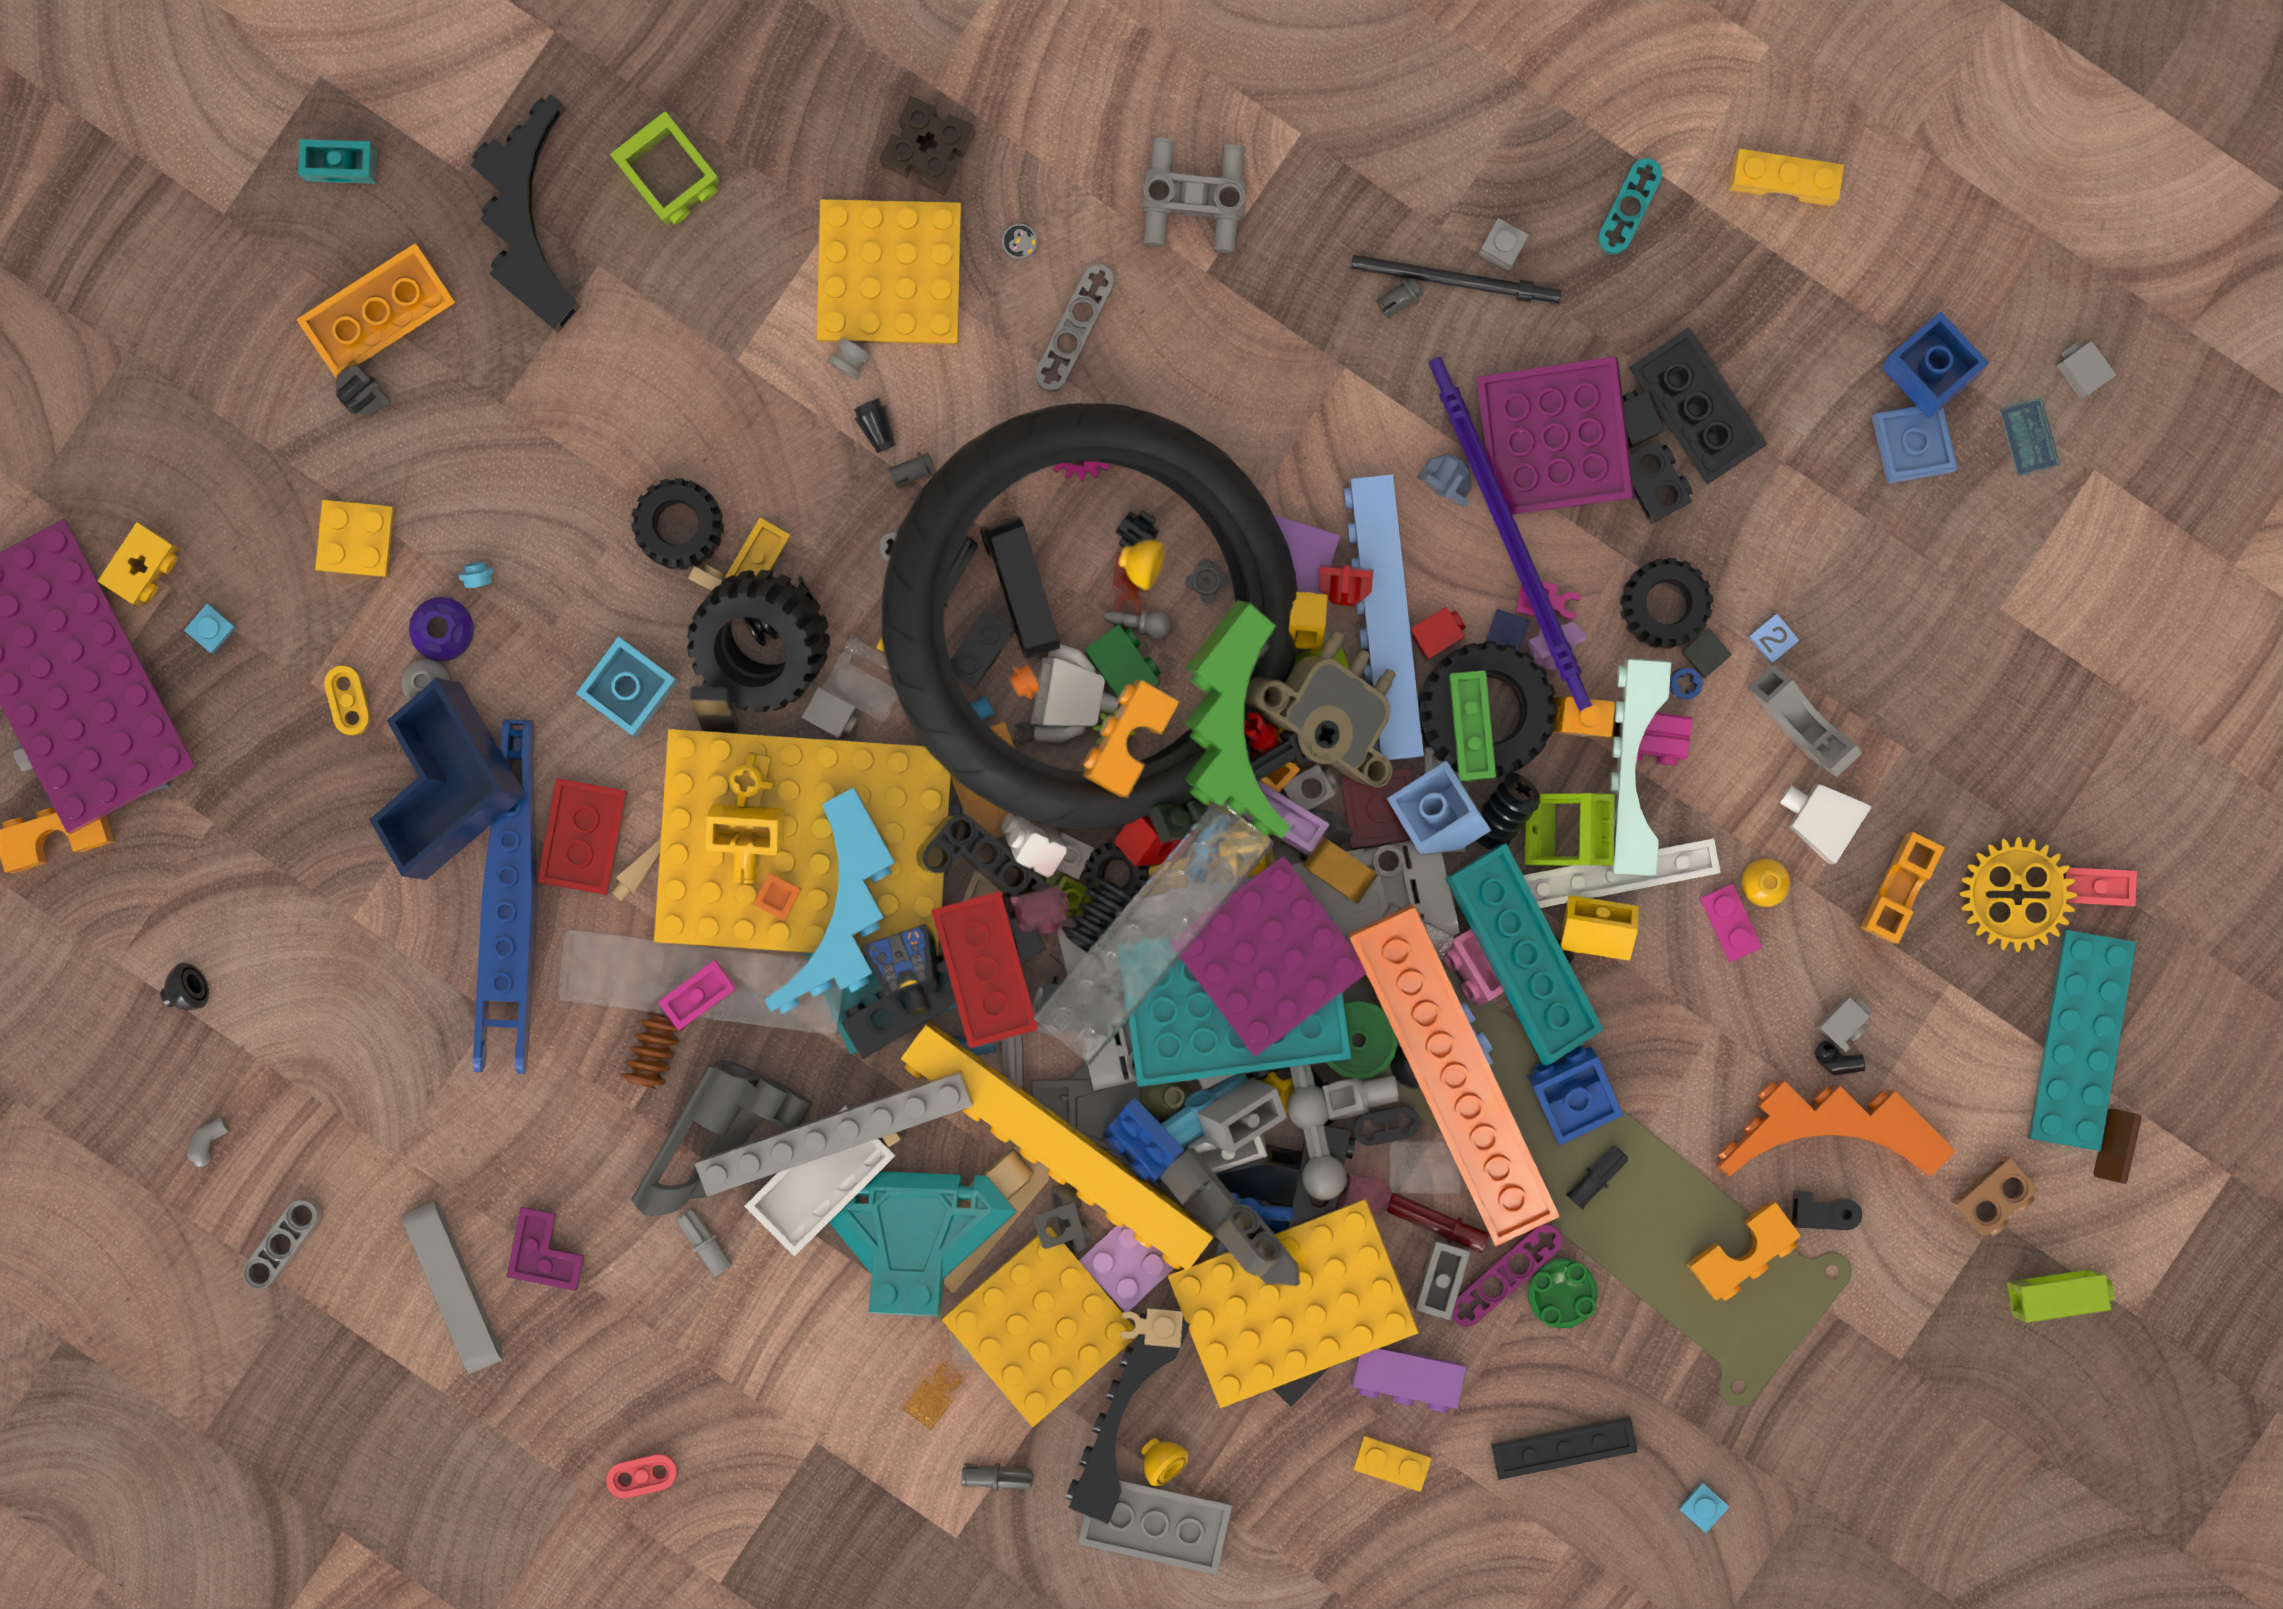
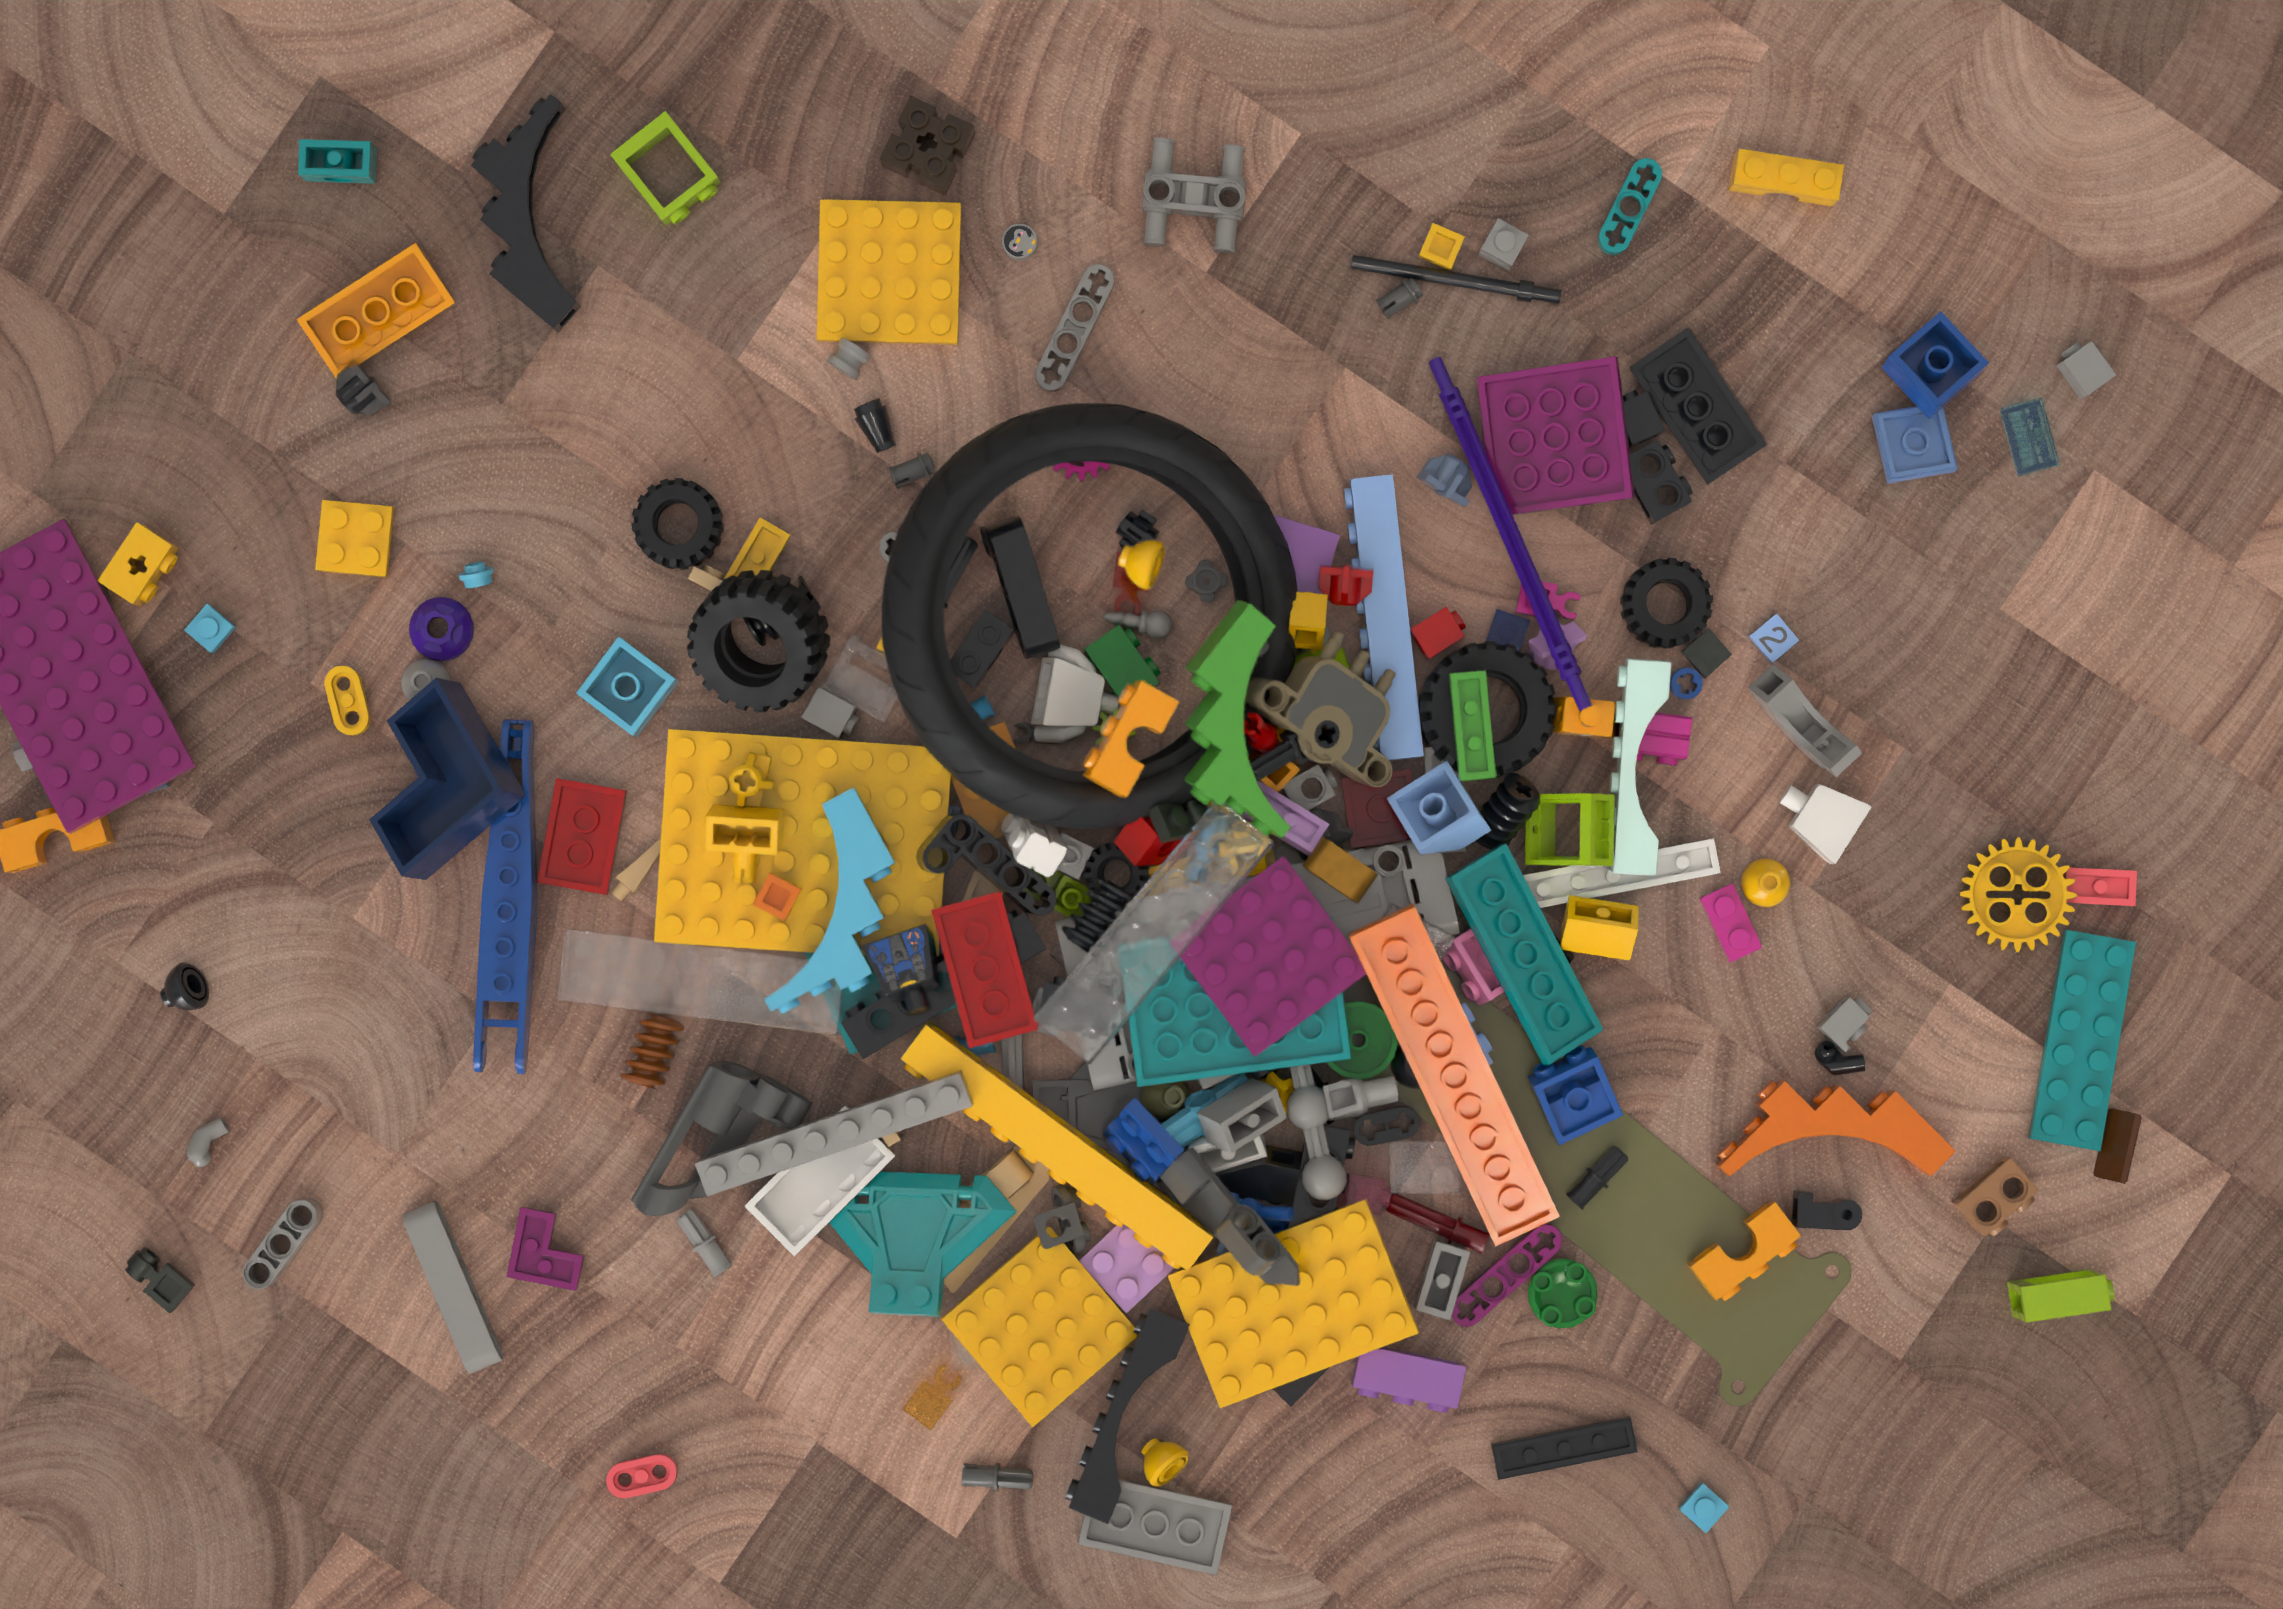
dark pink plate [658,960,738,1031] -> none
black tile [690,686,738,733] -> none
orange plate [1010,665,1040,699] -> none
clear pink brick [1011,886,1070,935] -> none
tan plate [1120,1309,1183,1348] -> none
yellow plate [1353,1435,1432,1492] -> none
light orange arch [1860,832,1945,944] -> none
none -> pearl dark grey plate [125,1247,195,1313]
none -> yellow plate [1418,223,1465,271]

